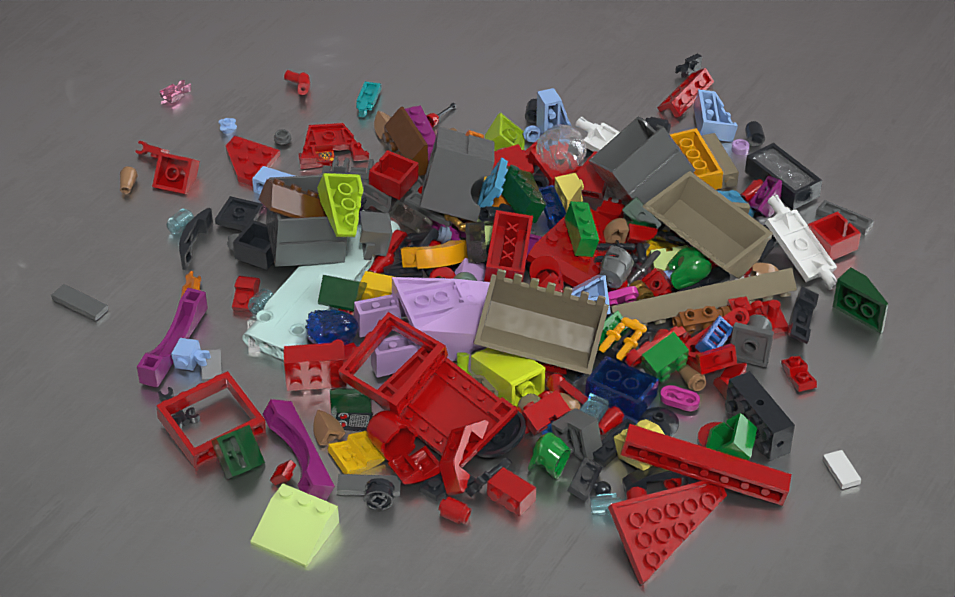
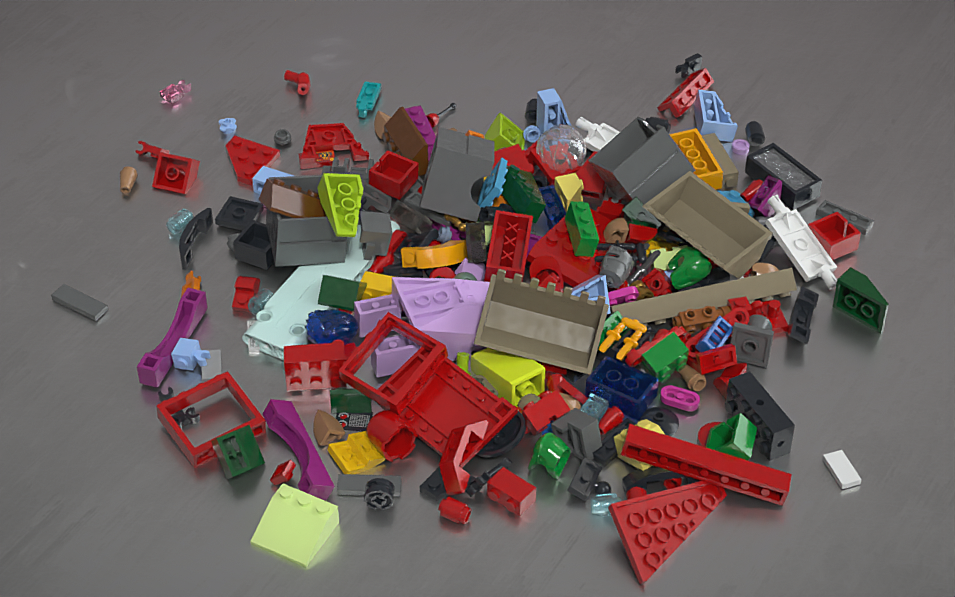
red slope [388,446,441,484] -> none
red slope [781,356,817,392] -> none

